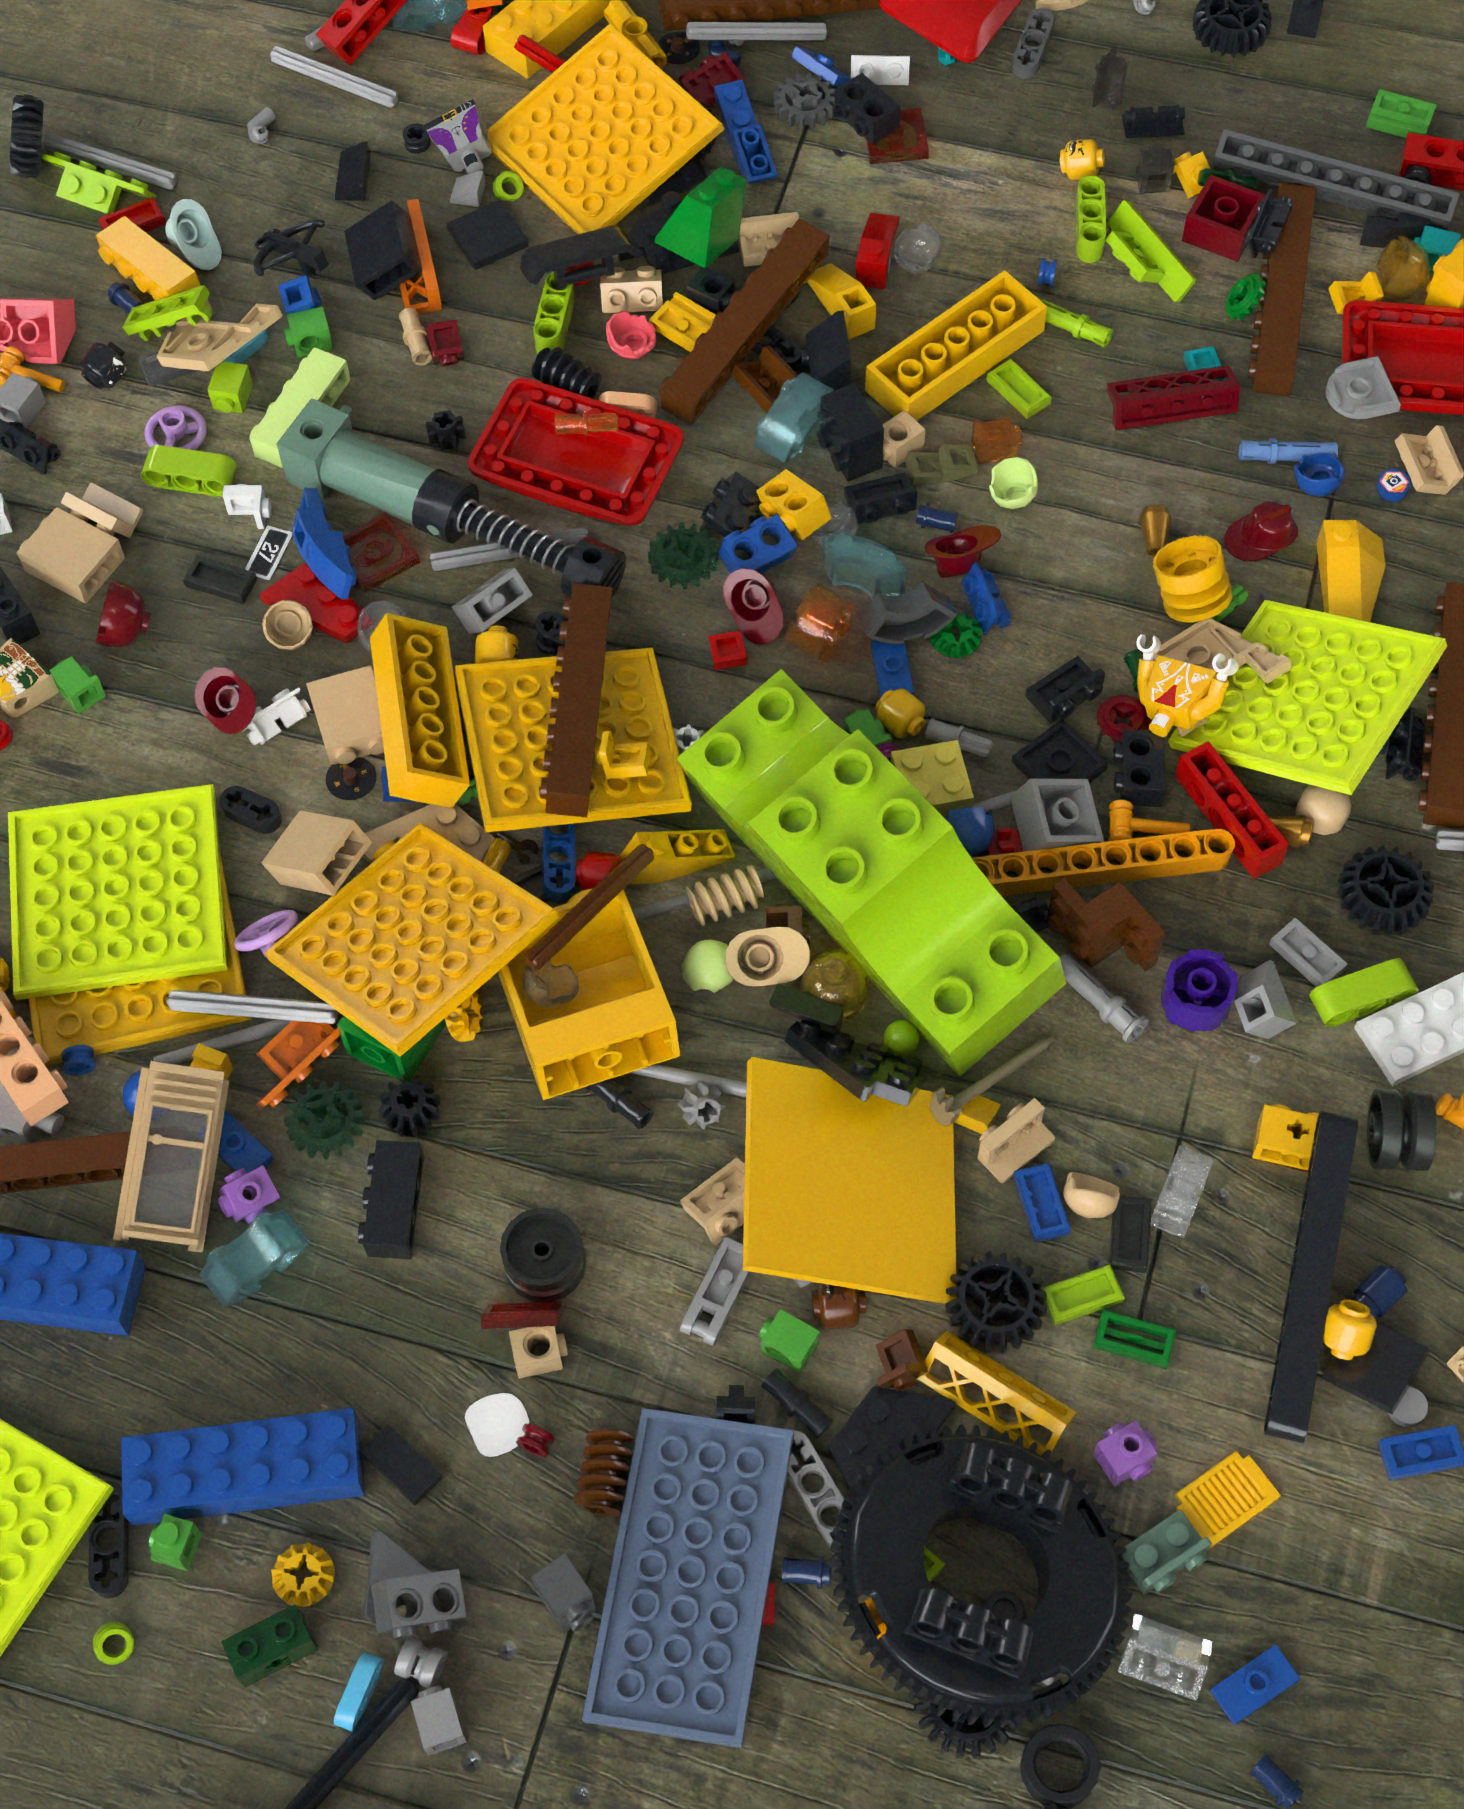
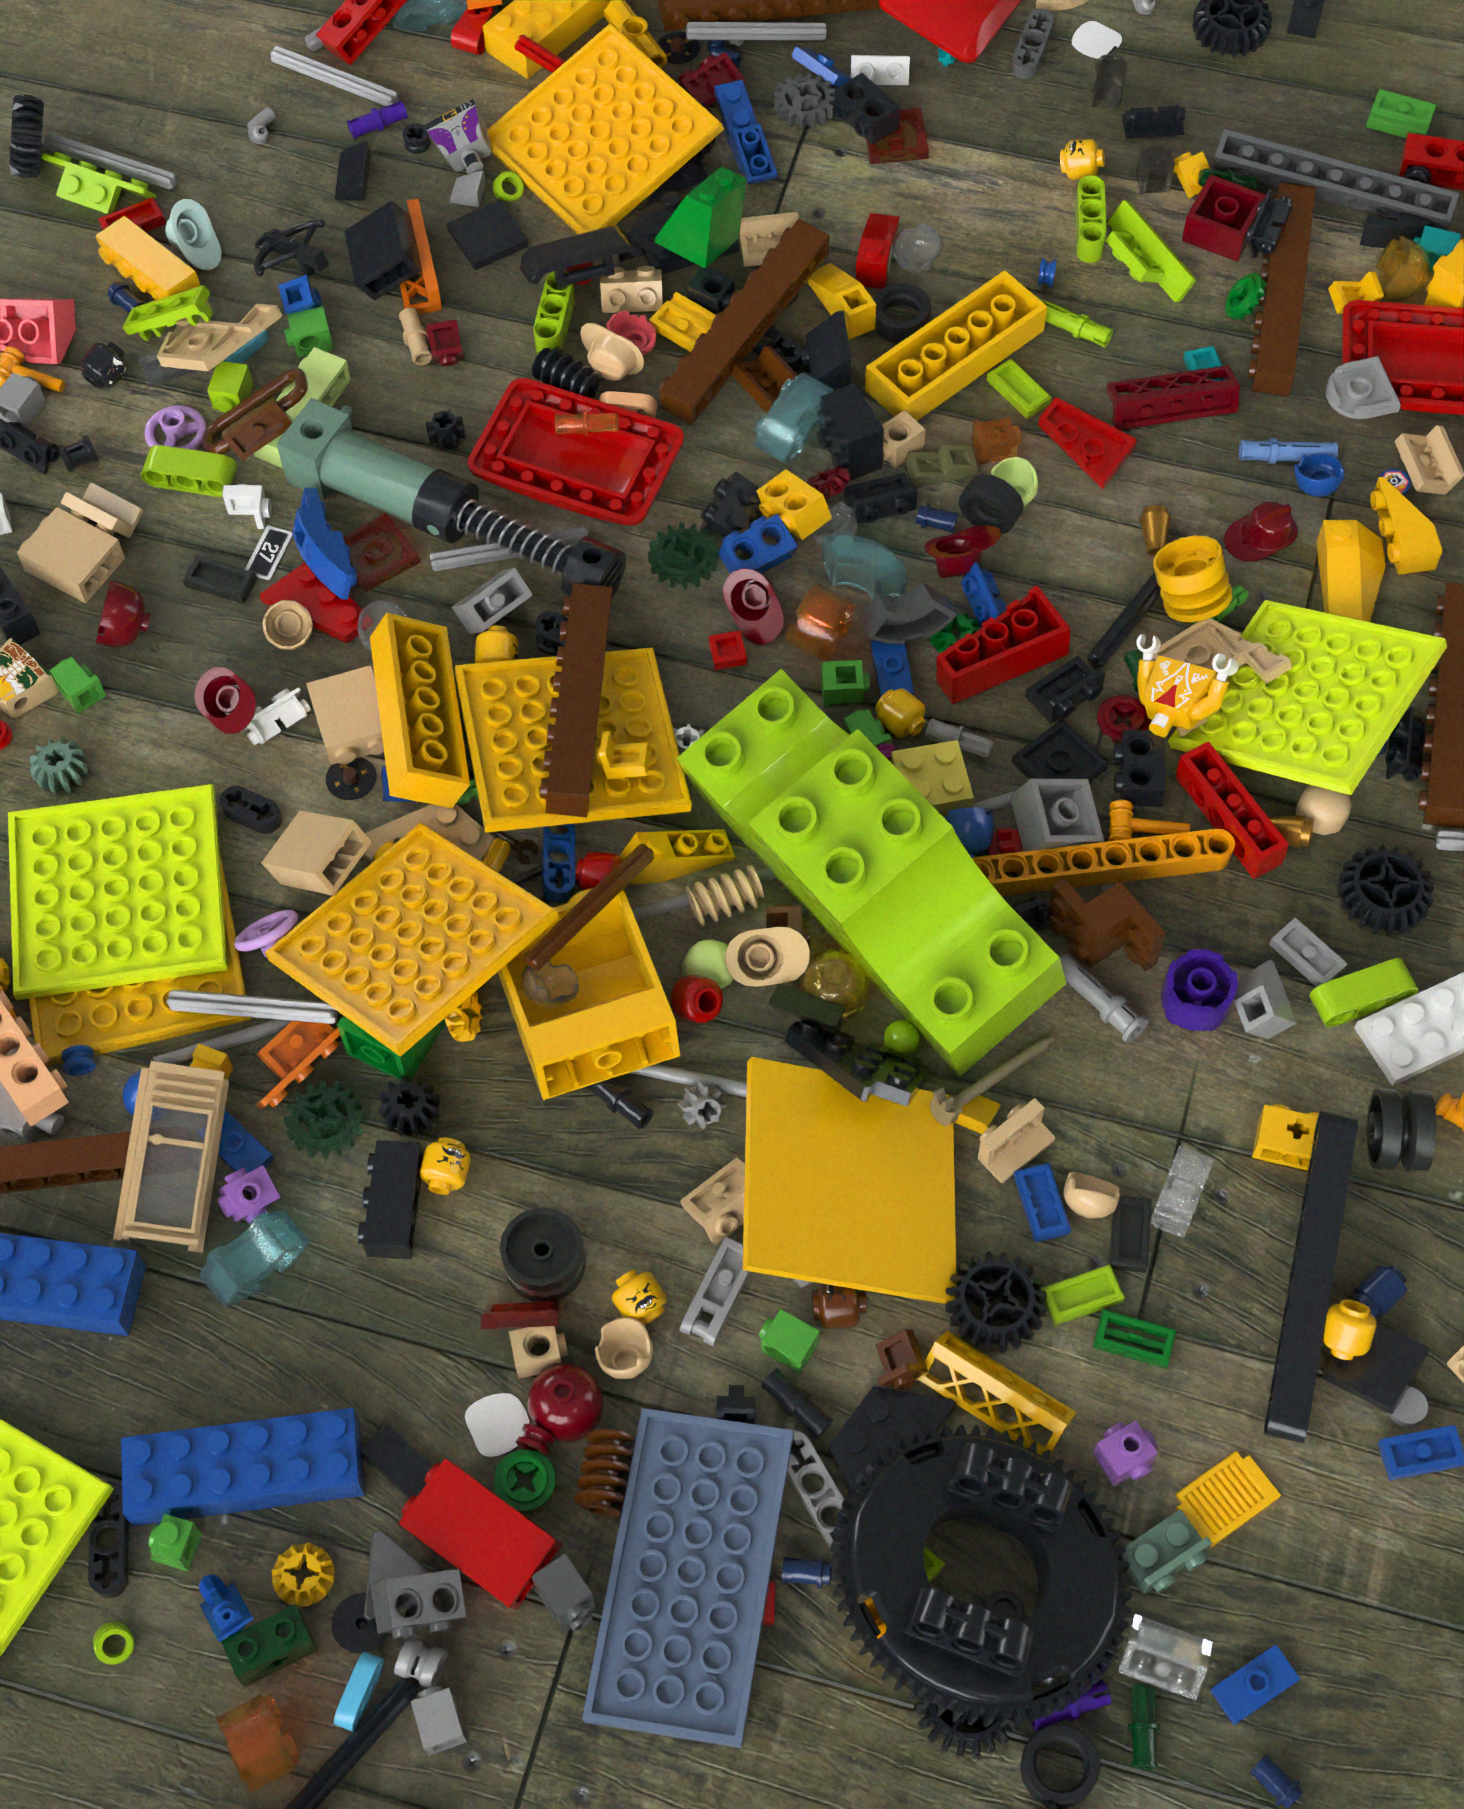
none -> sand green gear [29,736,89,795]
none -> black bush [57,435,99,473]
none -> blue hinge [199,1574,254,1642]
none -> reddish brown bar [202,368,308,461]
none -> clear orange brick [215,1694,300,1794]
none -> black piece [332,1593,389,1654]
none -> dark purple pin [346,100,408,139]
none -> red brick [398,1458,563,1610]
none -> yellow head [419,1137,471,1195]
none -> green gear [494,1450,556,1512]
none -> dark red cylinder [527,1363,603,1443]
none -> tan piece [580,323,645,381]
none -> tan hair [595,1317,653,1379]
none -> yellow head [611,1269,667,1325]
none -> red head [671,975,723,1023]
none -> dark red gear [806,467,851,499]
none -> bright green brick [821,660,870,708]
none -> black tyre [874,283,931,343]
none -> red wedge [936,585,1070,705]
none -> black tyre [959,474,1024,534]
none -> dark purple pin [1031,1679,1111,1731]
none -> red wing [1038,397,1137,489]
none -> white sticker [1072,21,1122,58]
none -> black axle [1087,572,1161,668]
none -> dark green axle [1128,1684,1160,1770]
none -> yellow slope [1370,477,1443,575]

